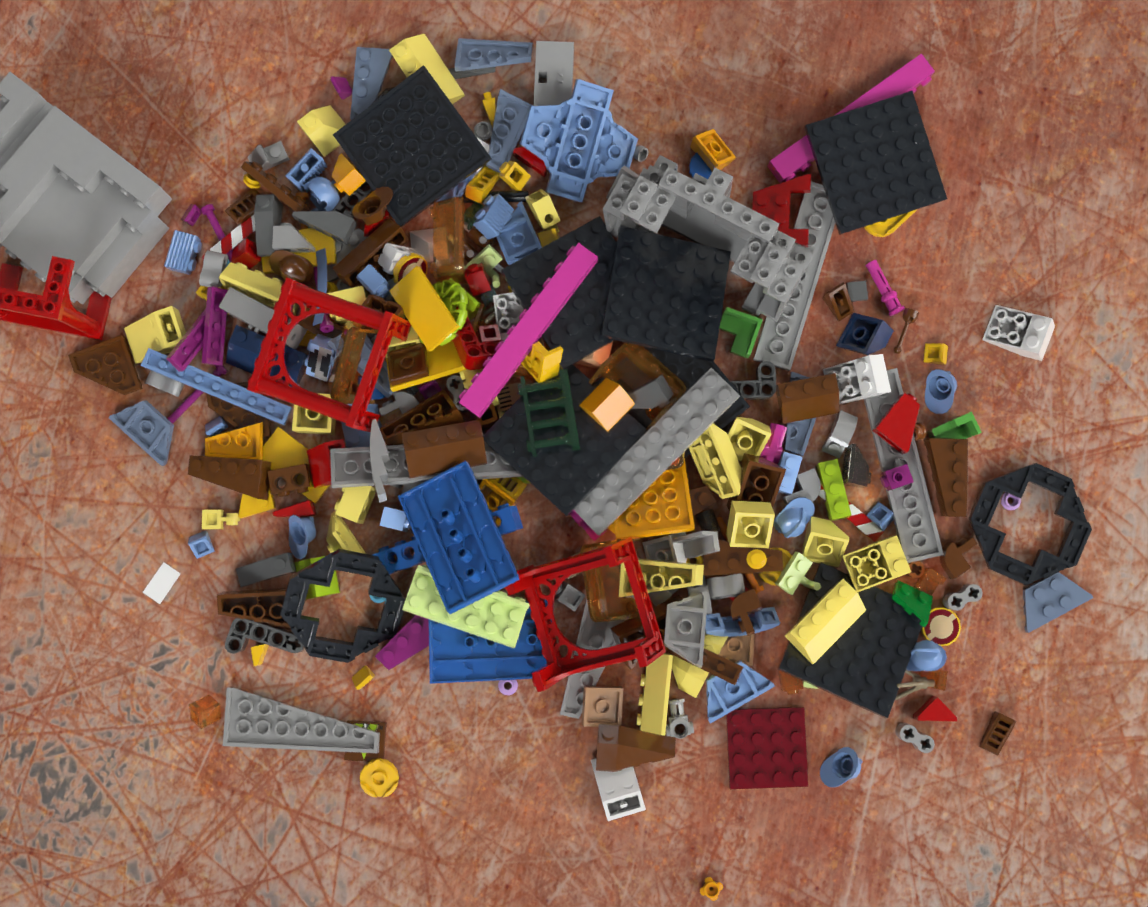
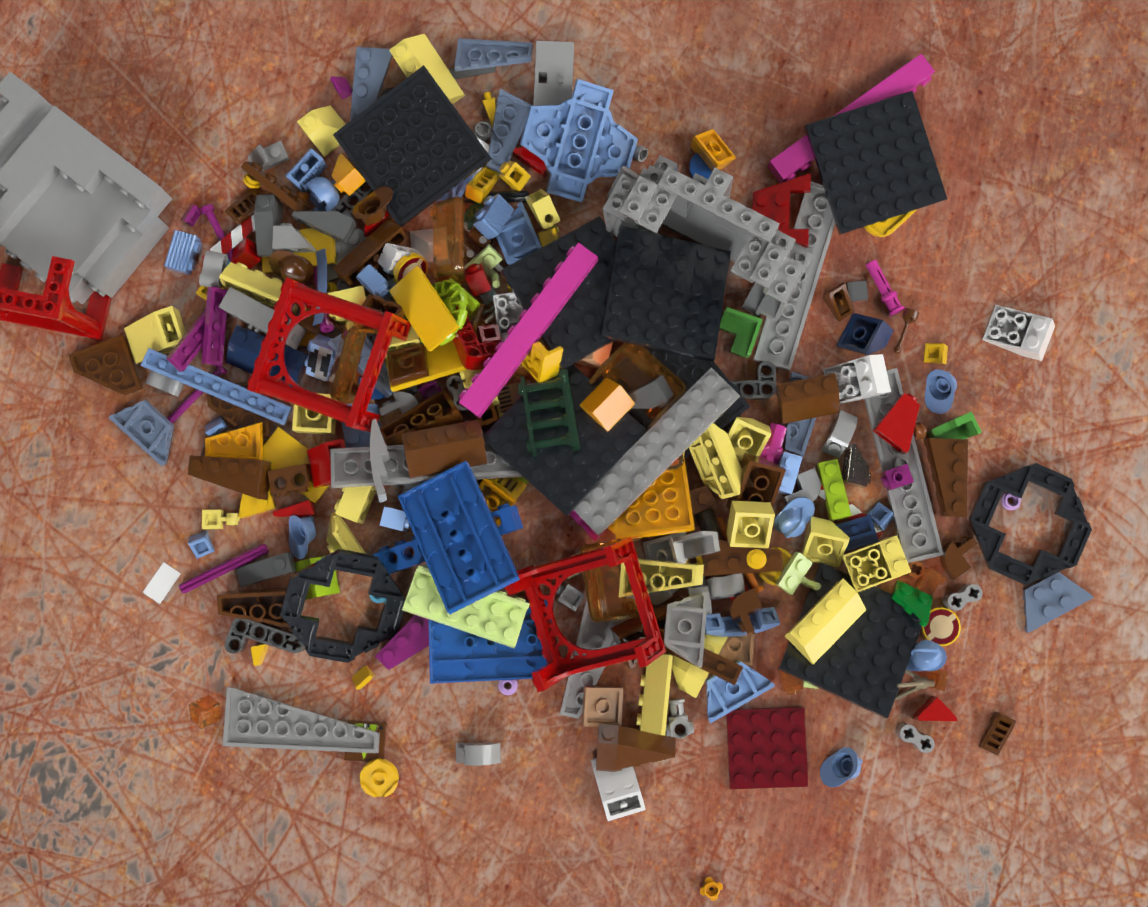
none -> magenta axle [179,544,269,593]
none -> light grey brick [456,742,501,766]
none -> dark blue plate [836,514,879,552]

